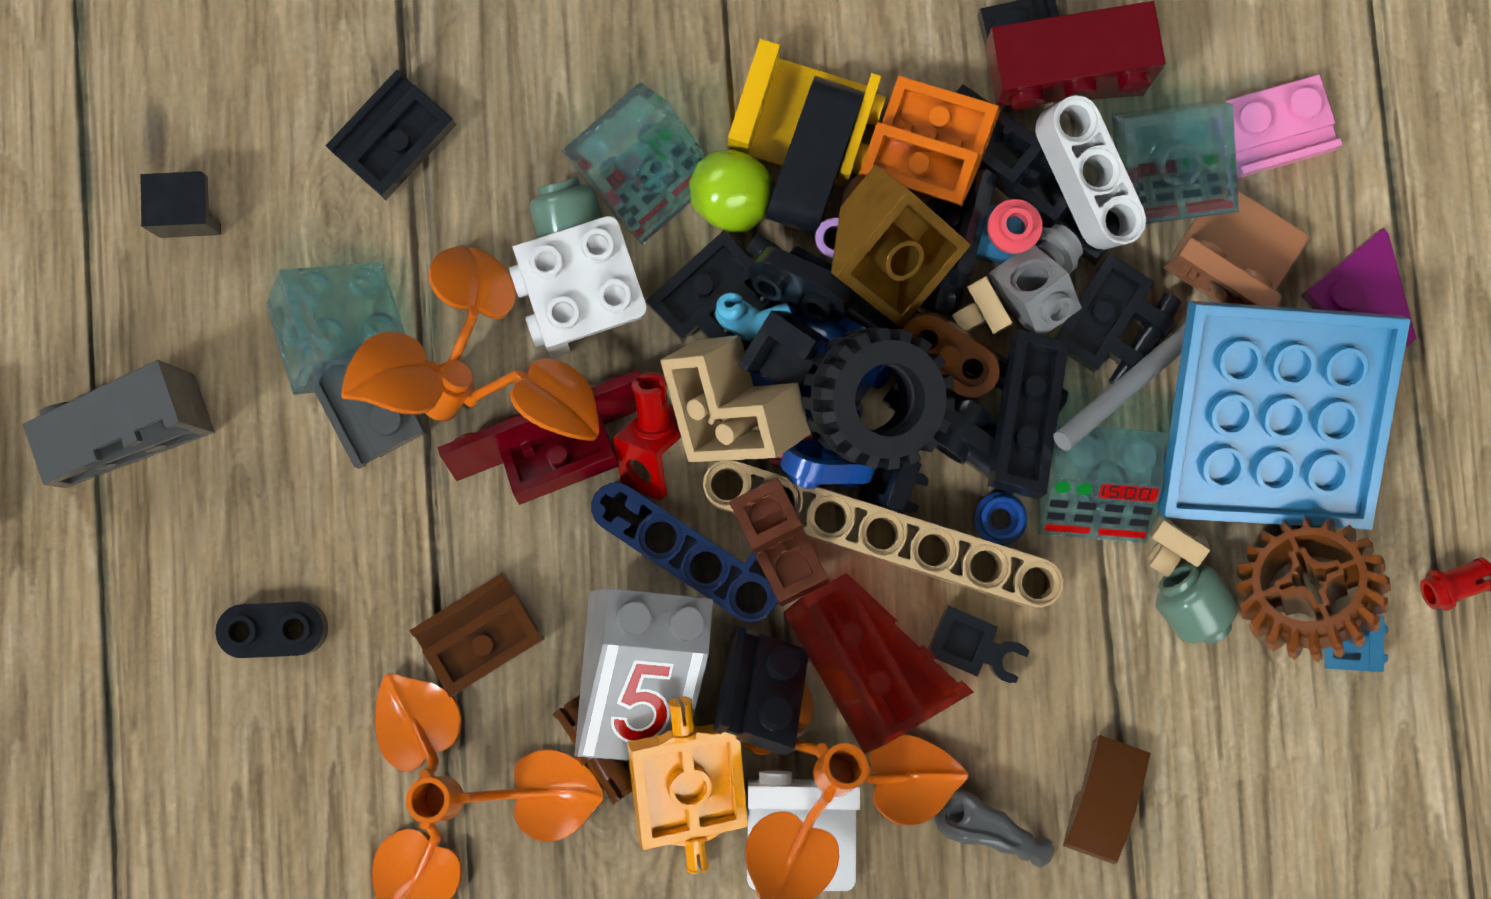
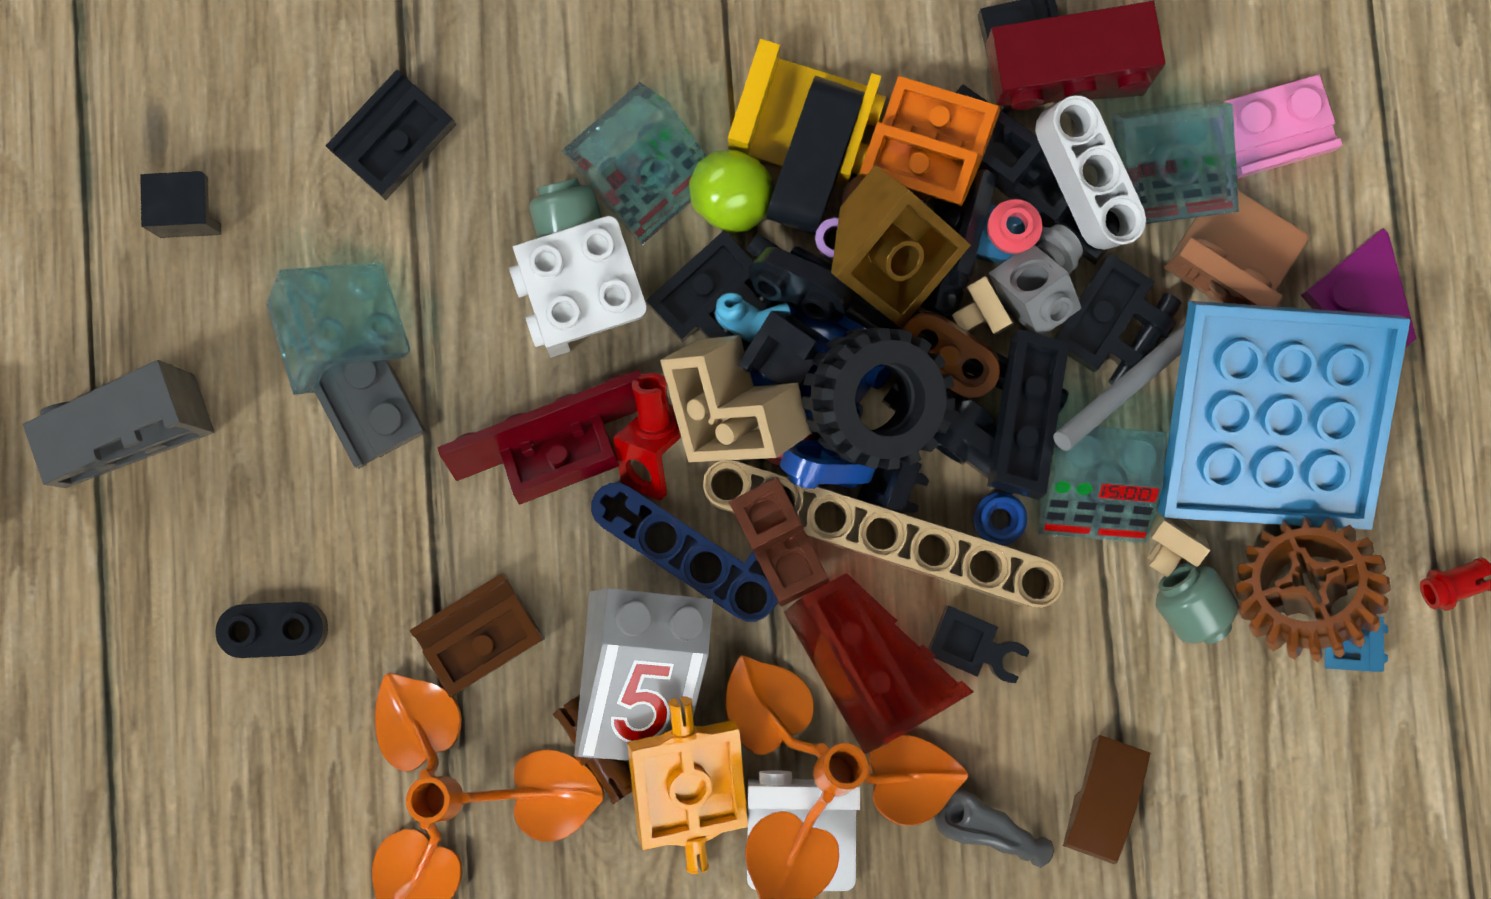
orange plant [341,245,599,441] -> none
black plate [713,626,810,756] -> none

